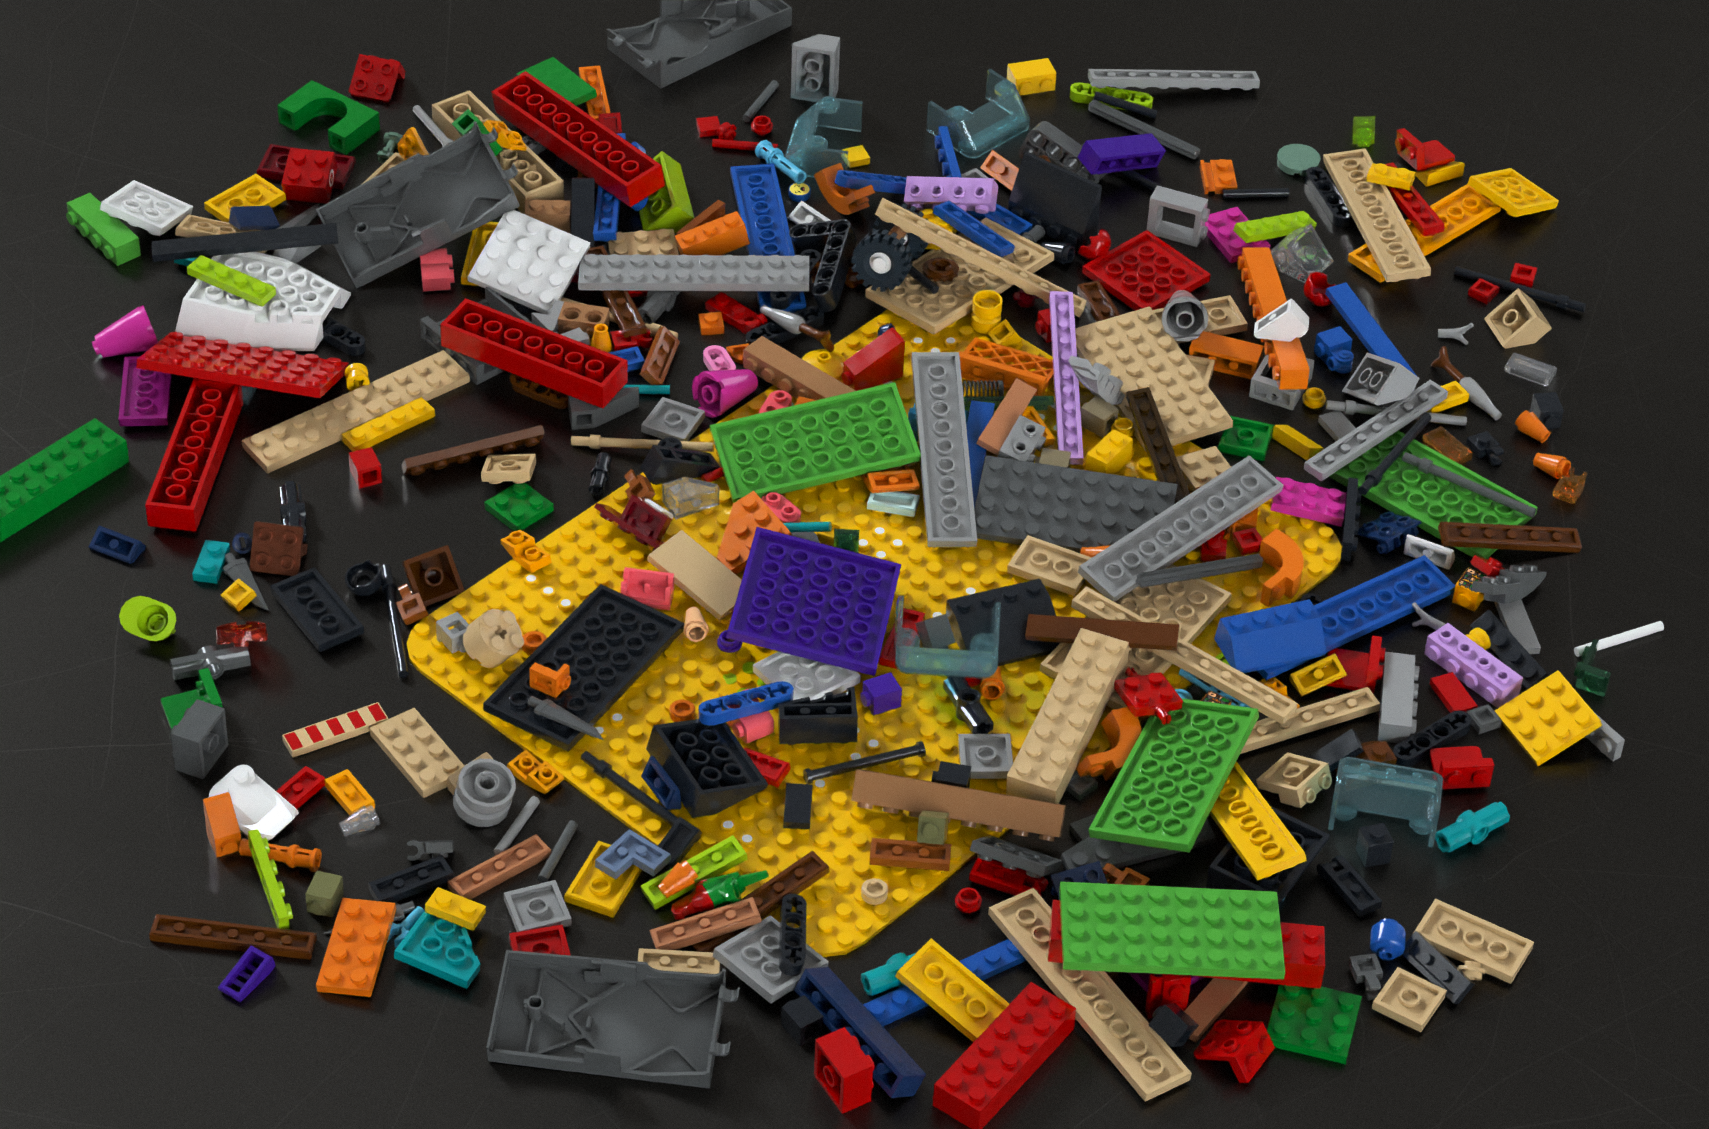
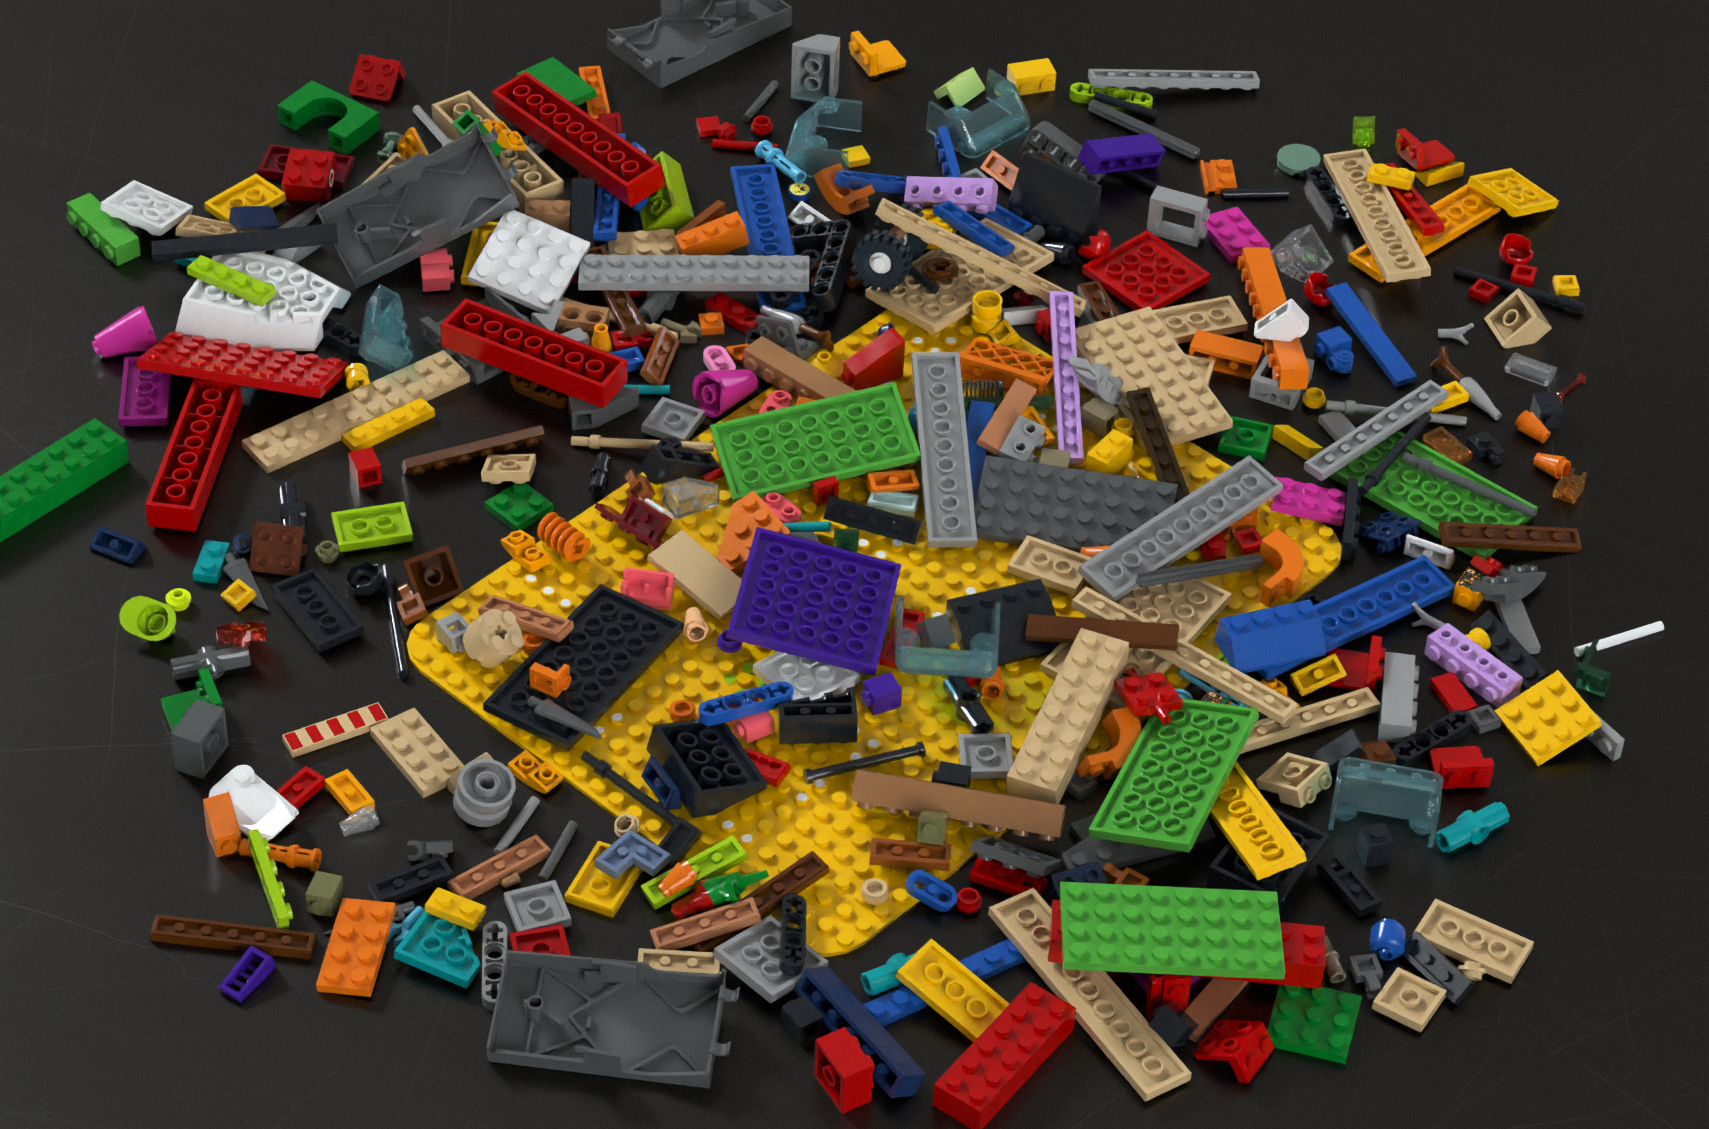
black tile [783,783,813,829] -> none
light grey cone [1162,290,1208,341] -> none
tan plate [1176,446,1231,492] -> none
lime plate [1233,211,1317,243] -> none
light grey slope [1342,352,1420,405] -> none
none -> neon yellow plate [166,588,191,611]
none -> olive plate [315,541,340,563]
none -> lime plate [331,501,413,552]
none -> clear light blue wedge [358,284,413,372]
none -> nougat tile [478,595,574,642]
none -> light grey beam [482,921,508,1011]
none -> medium nougat piece [501,872,521,888]
none -> orange piece [537,512,590,562]
none -> tan plate [614,814,640,838]
none -> dark tan bar [660,318,702,343]
none -> dark grey bracket [755,315,818,361]
none -> red plate [812,476,839,506]
none -> black plate [823,496,923,546]
none -> light orange bracket [849,30,906,77]
none -> blue plate [905,870,957,912]
none -> yellowish green panel [934,67,985,108]
none -> white slope [1001,305,1048,325]
none -> dark tan axle [1325,935,1346,984]
none -> red hair [1499,233,1534,267]
none -> yellow tile [1552,275,1580,296]
none -> clear red hinge [1556,374,1586,400]

